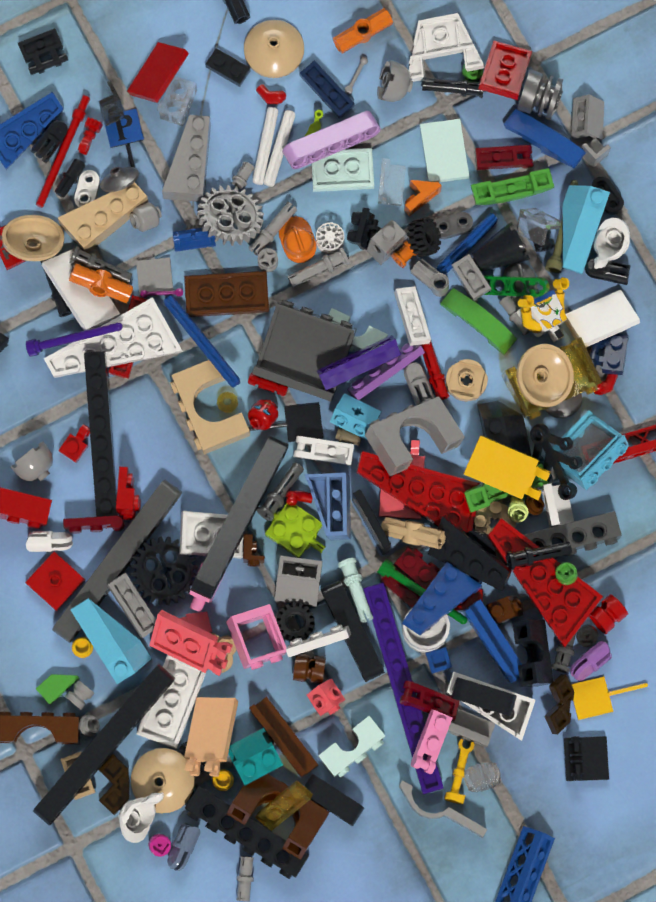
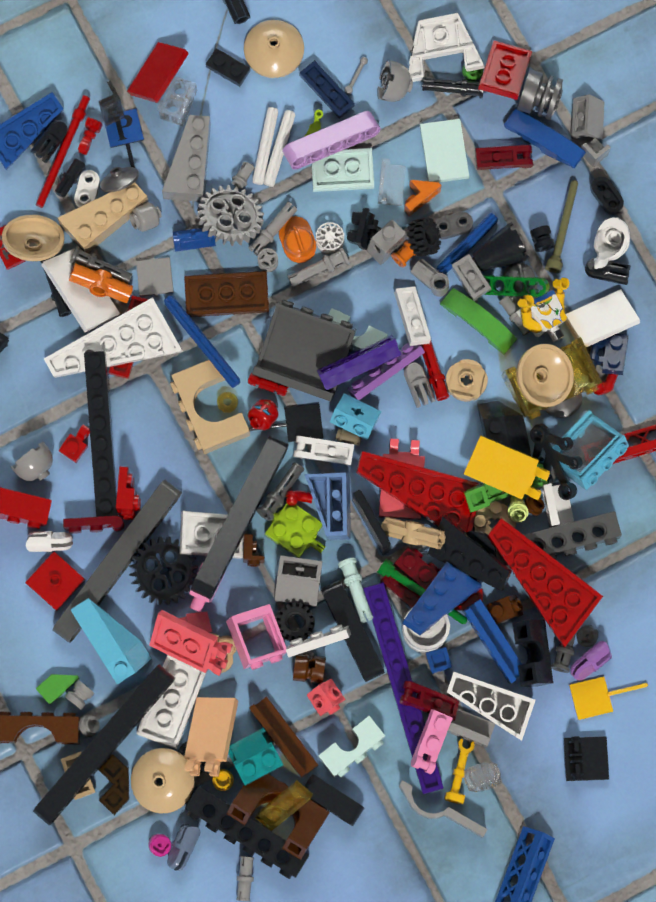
black plate [18,28,68,75] -> none
dark purple piece [26,322,123,357] -> none
yellow plate [72,637,93,658] -> none
light grey plate [107,573,156,638] -> none
white piece [118,792,164,843] -> none
magenta hinge [140,288,183,298] -> none
red arm [256,84,286,104] -> none
orange piece [333,8,393,54] -> none
light grey arch [365,396,465,476] -> none
black beam [451,677,517,716] -> none
bright green slope [471,168,554,205] -> none
black pin [506,541,572,570] -> none
clear panel [516,208,561,245] -> none
dark brown tile [544,674,574,734] -> none
bright green tile [555,562,578,585] -> none
medium azure wedge [562,185,610,274] -> none
red wheel [588,594,628,634] -> none

